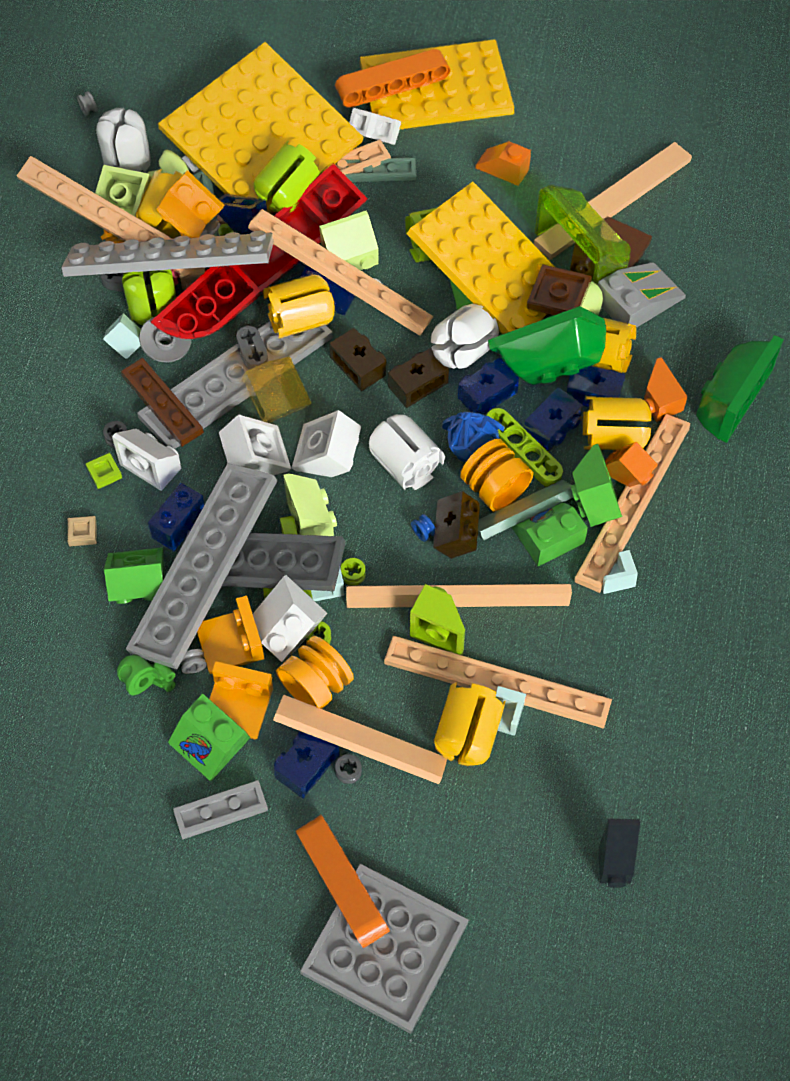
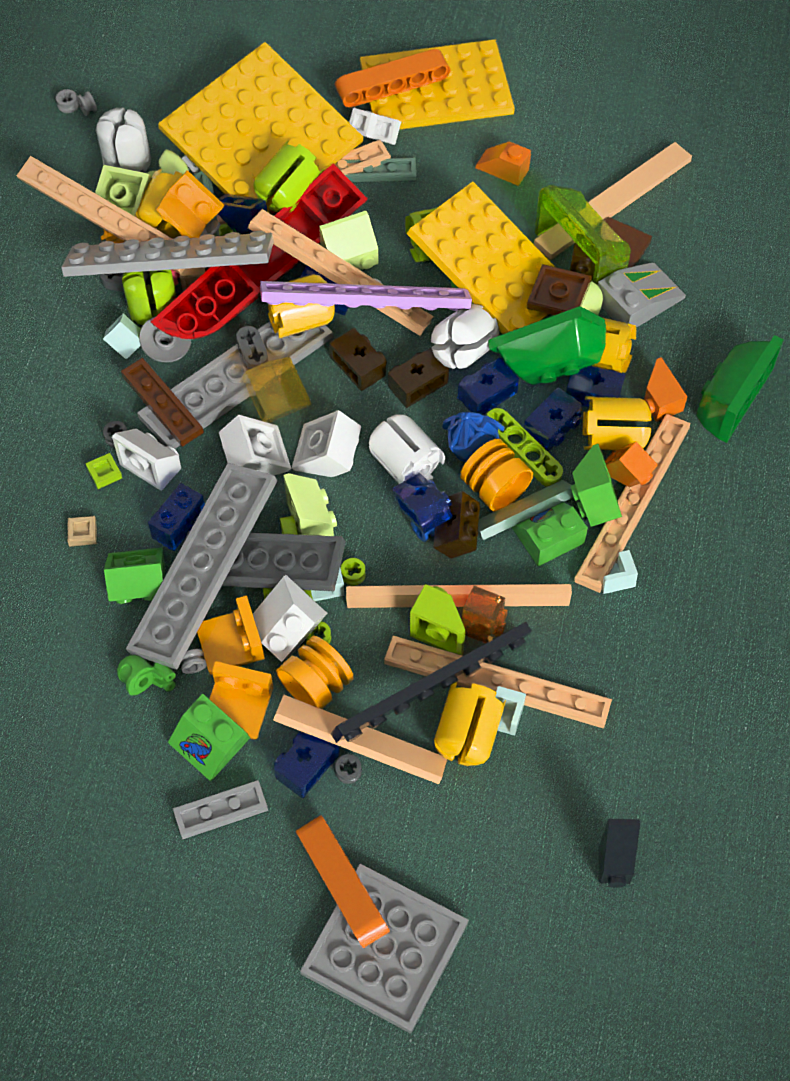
none -> light grey bush [56,89,79,113]
none -> lavender plate [260,281,472,311]
none -> black plate [330,622,532,744]
none -> clear blue brick [392,473,452,534]
none -> clear orange brick [462,586,508,643]

